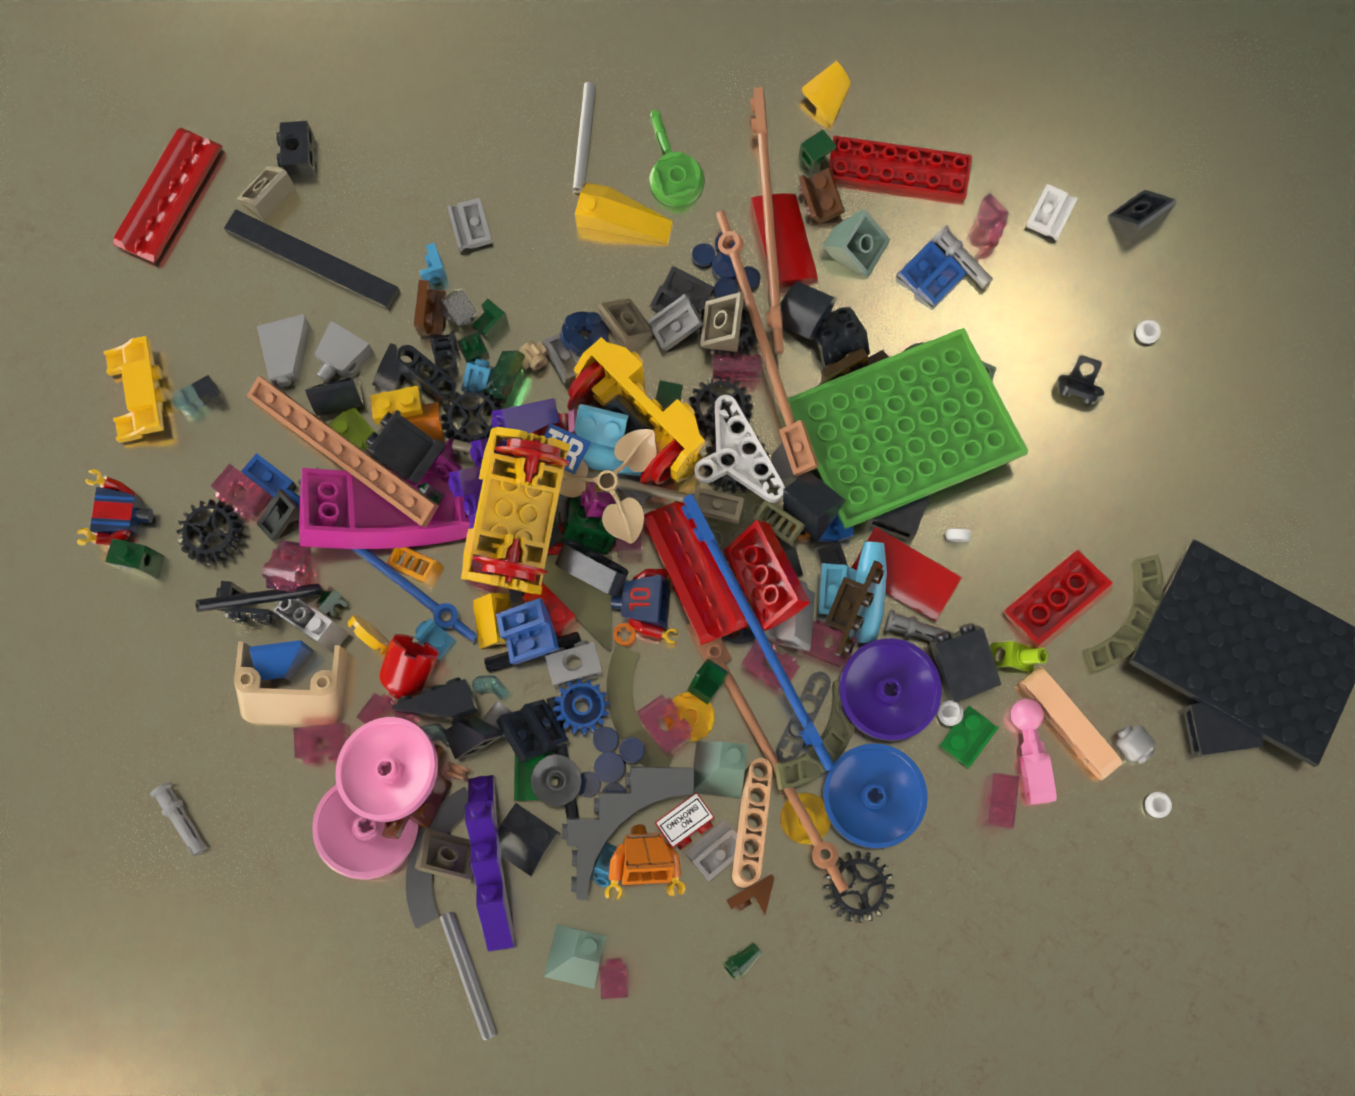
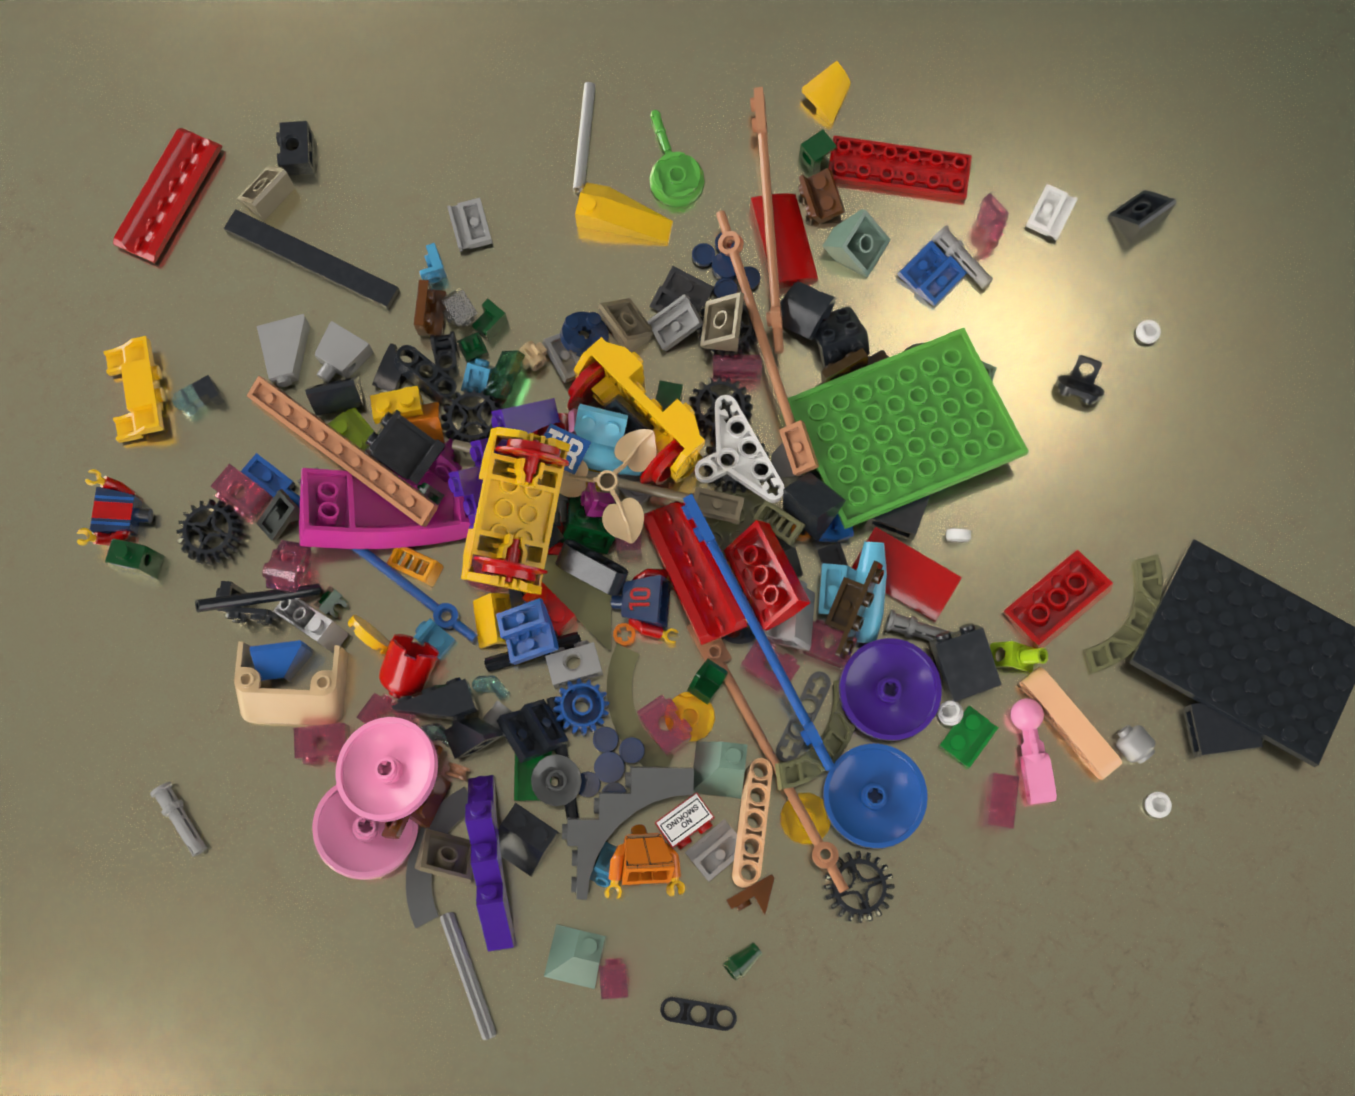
none -> black beam [660,996,737,1031]

